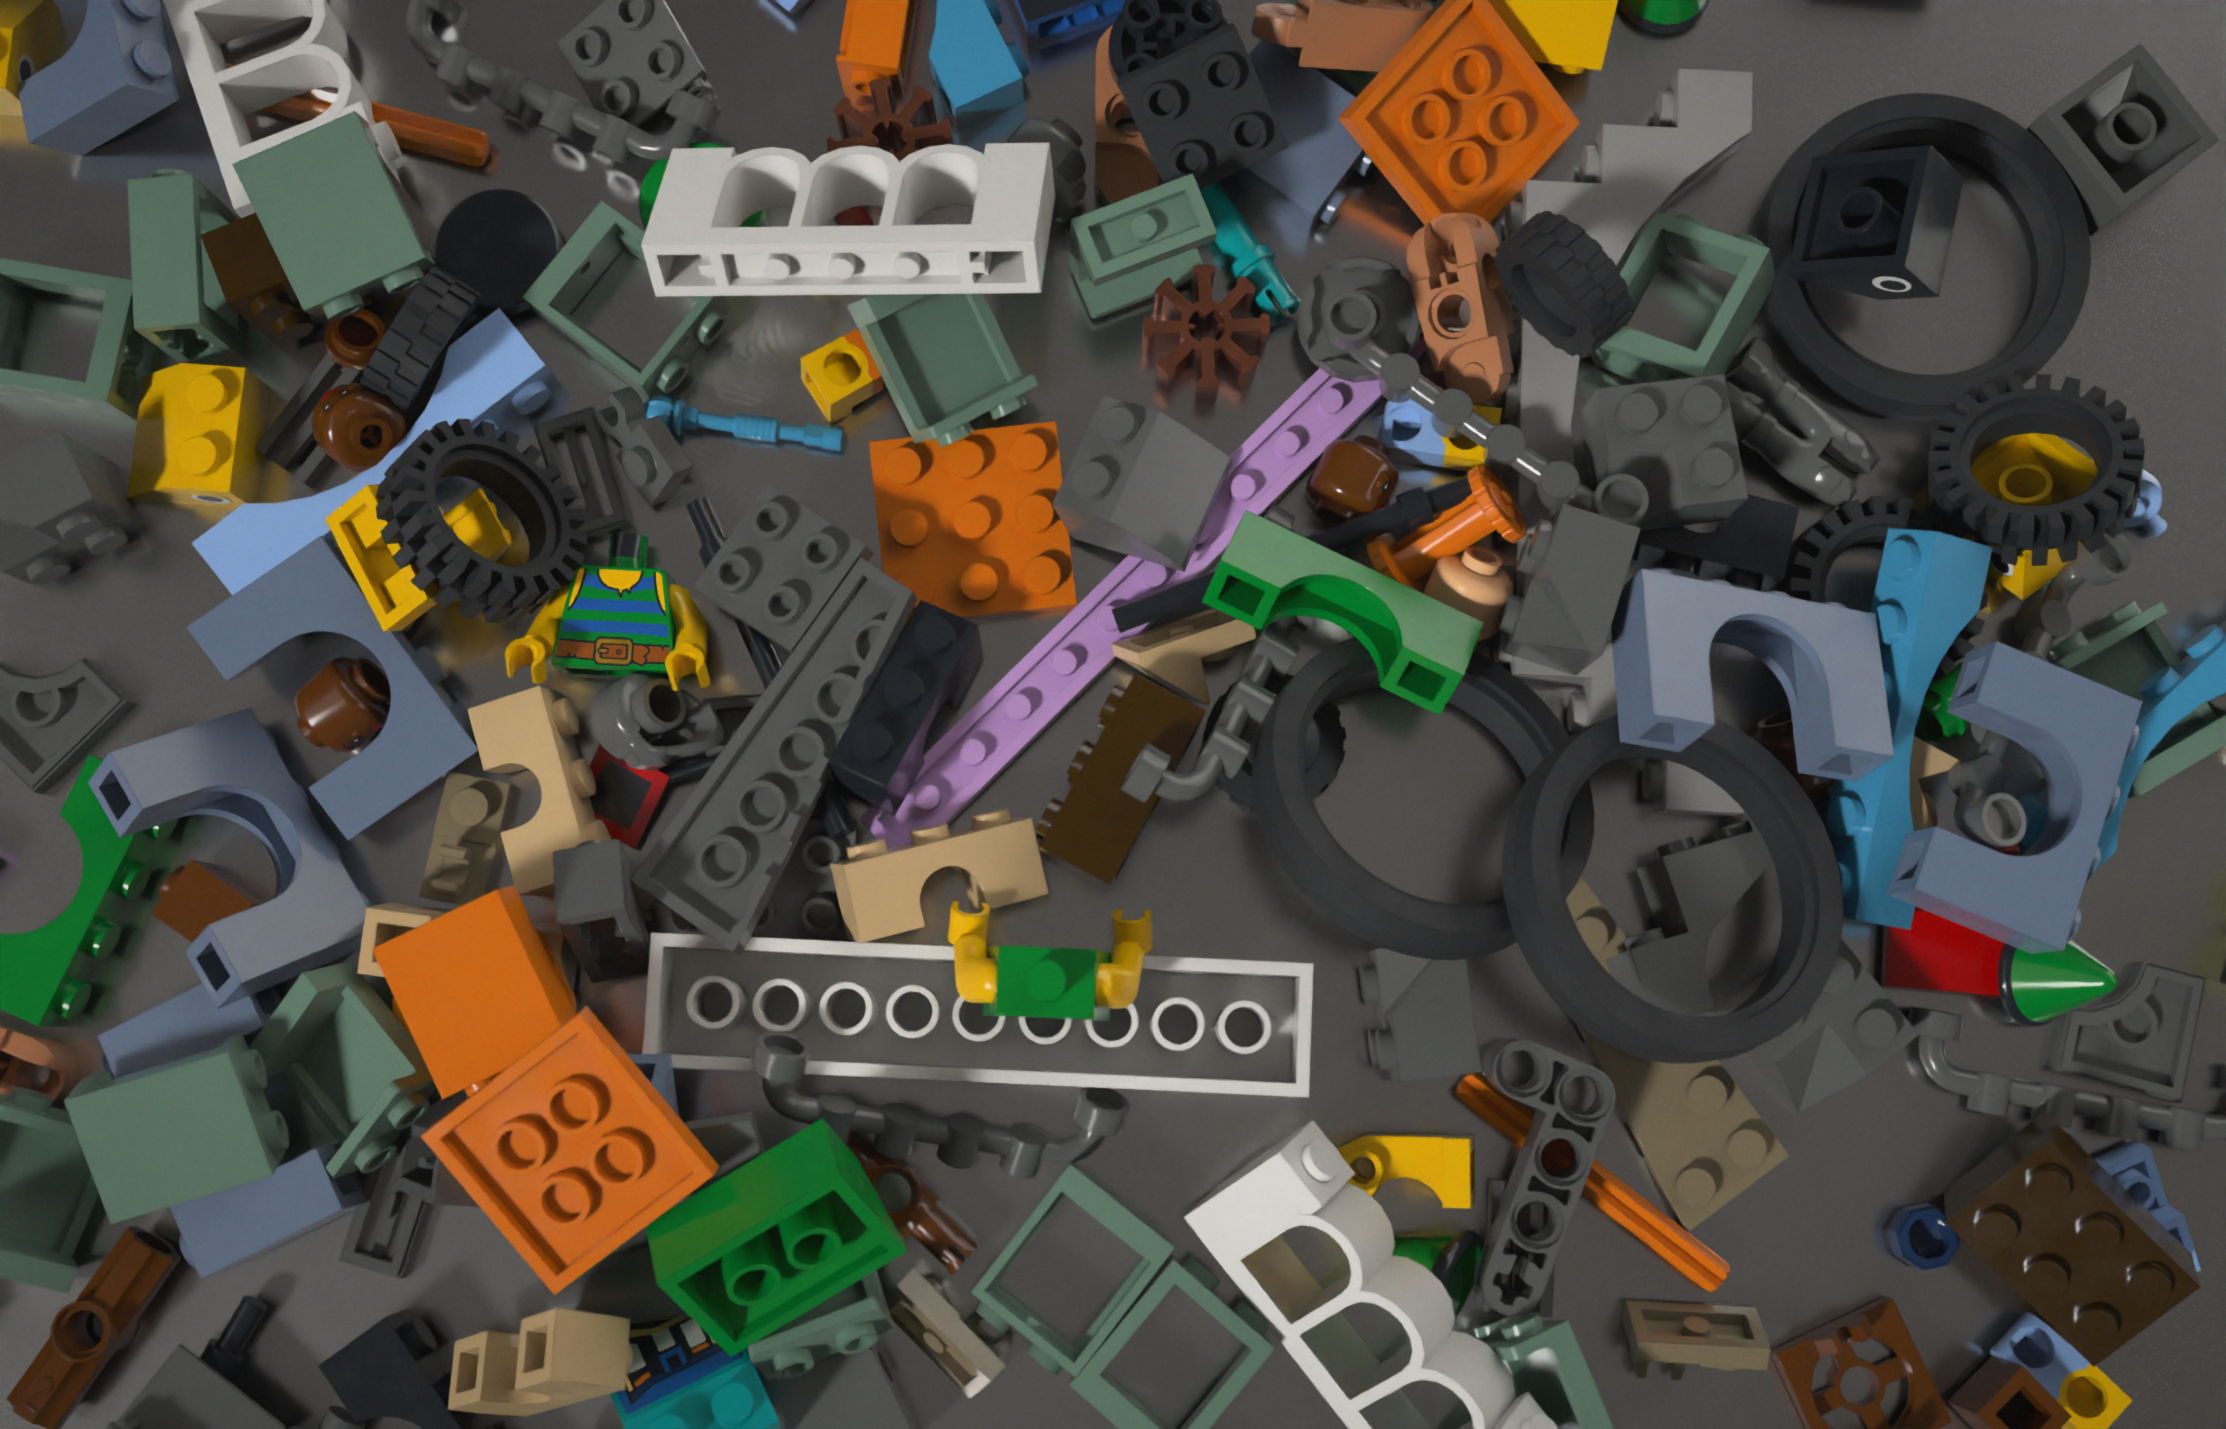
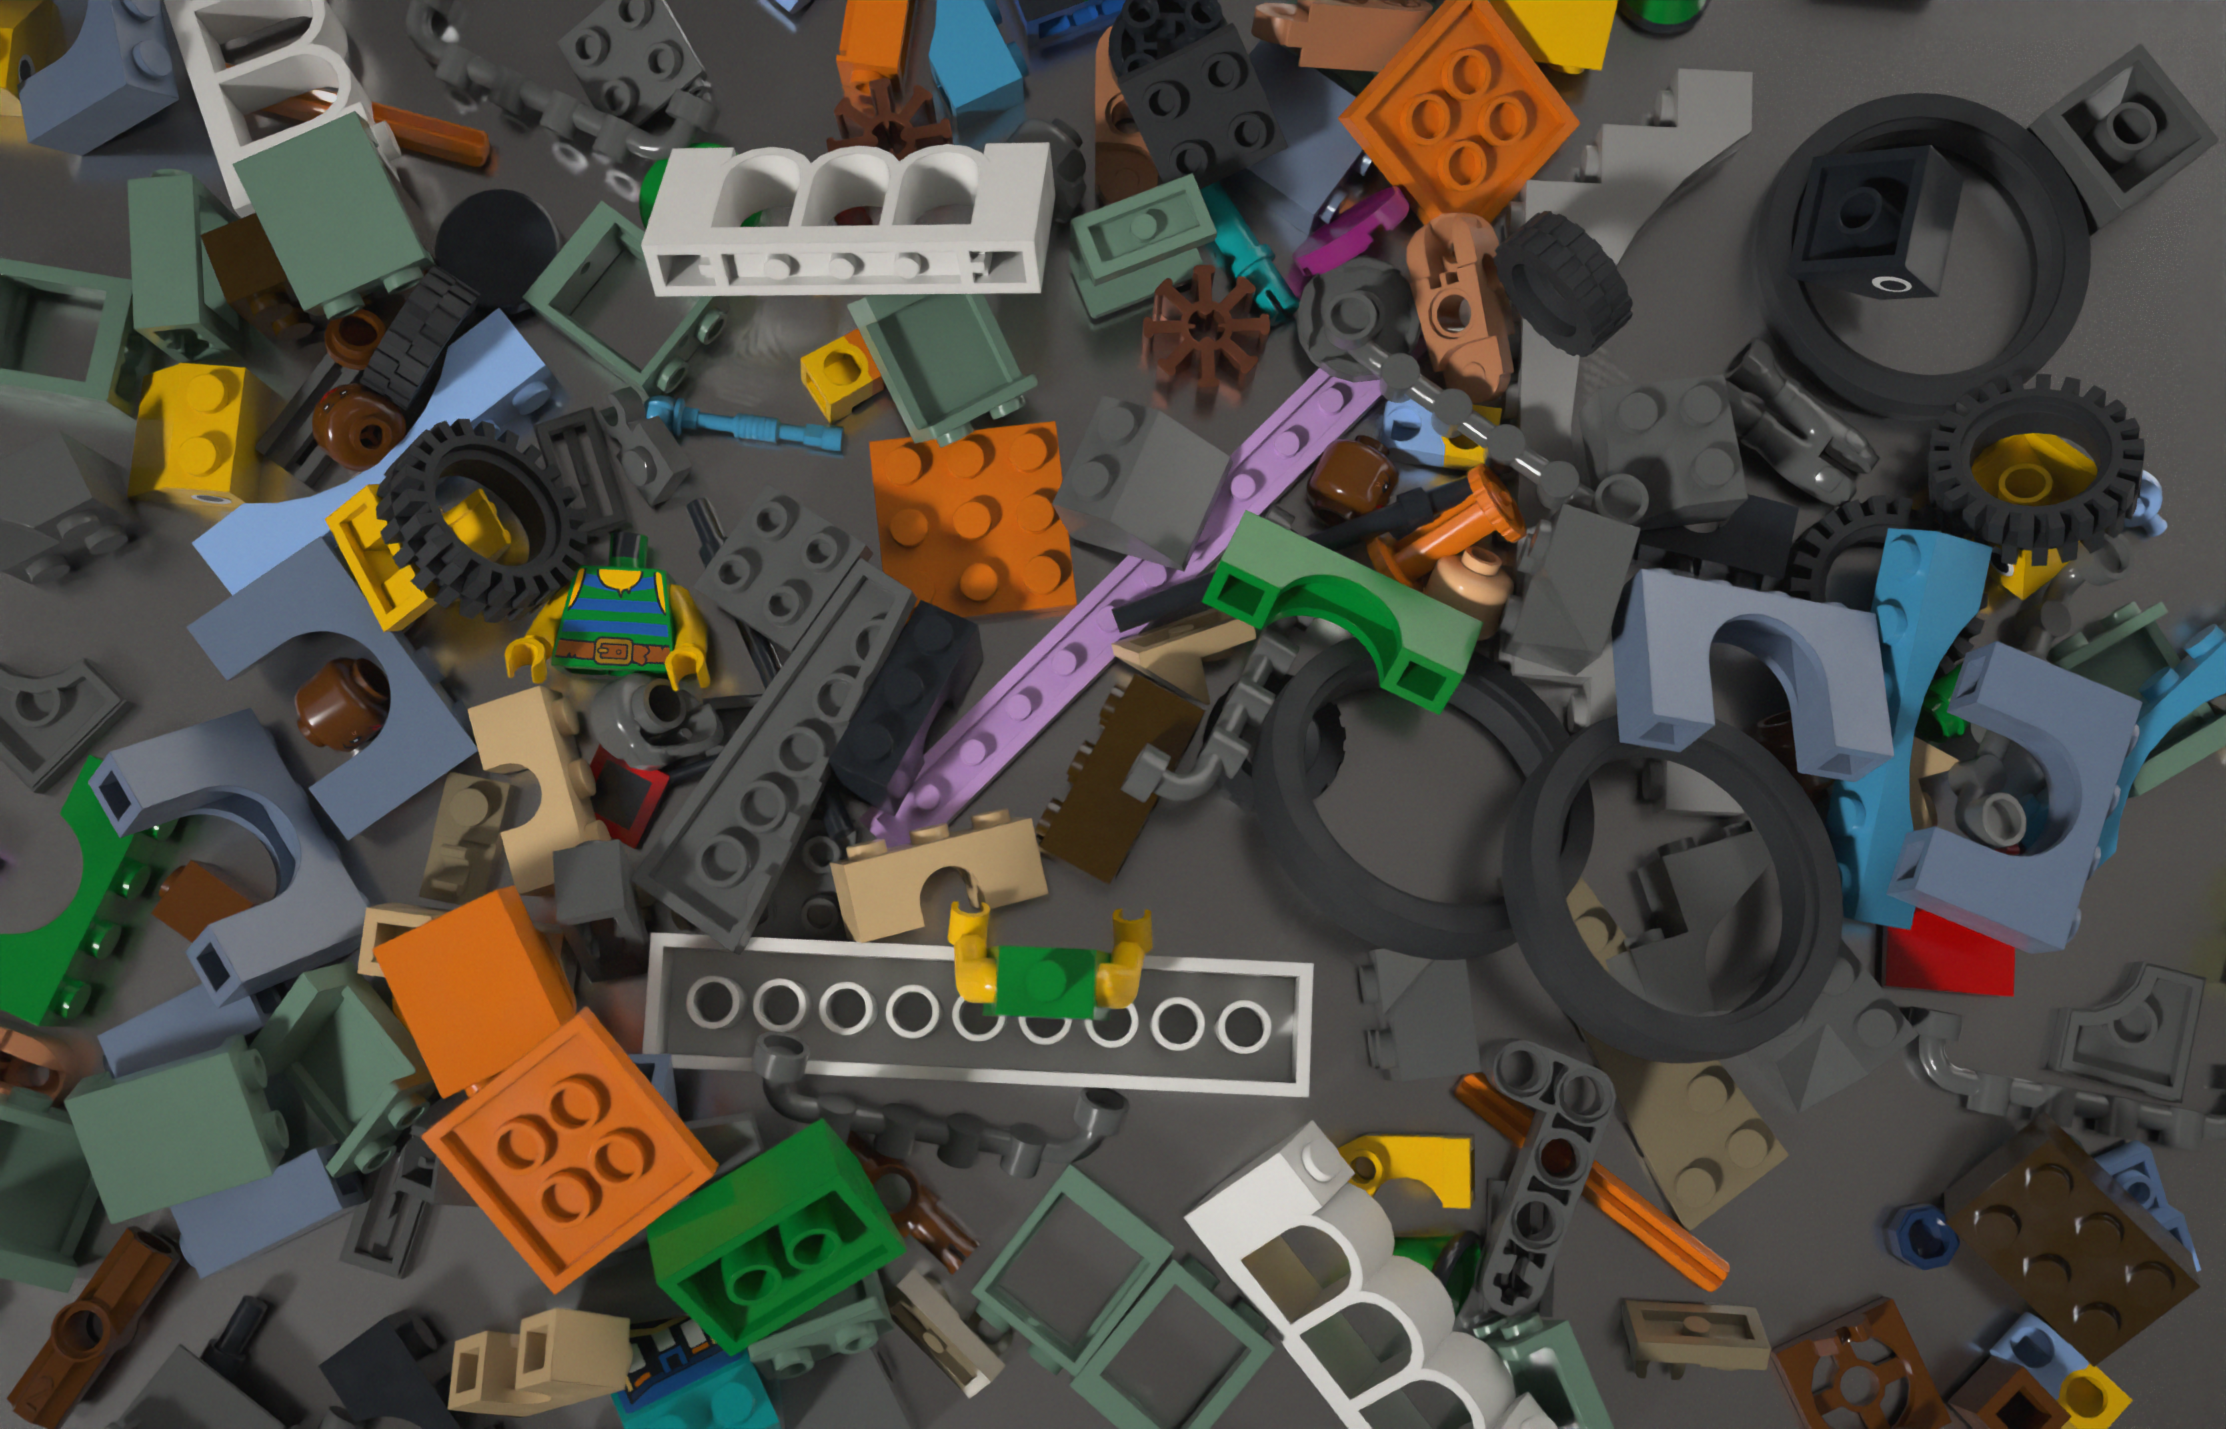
sand green window [1591,211,1776,383] -> none
green hat [1997,939,2118,1027] -> none
none -> magenta tile [1292,186,1410,277]

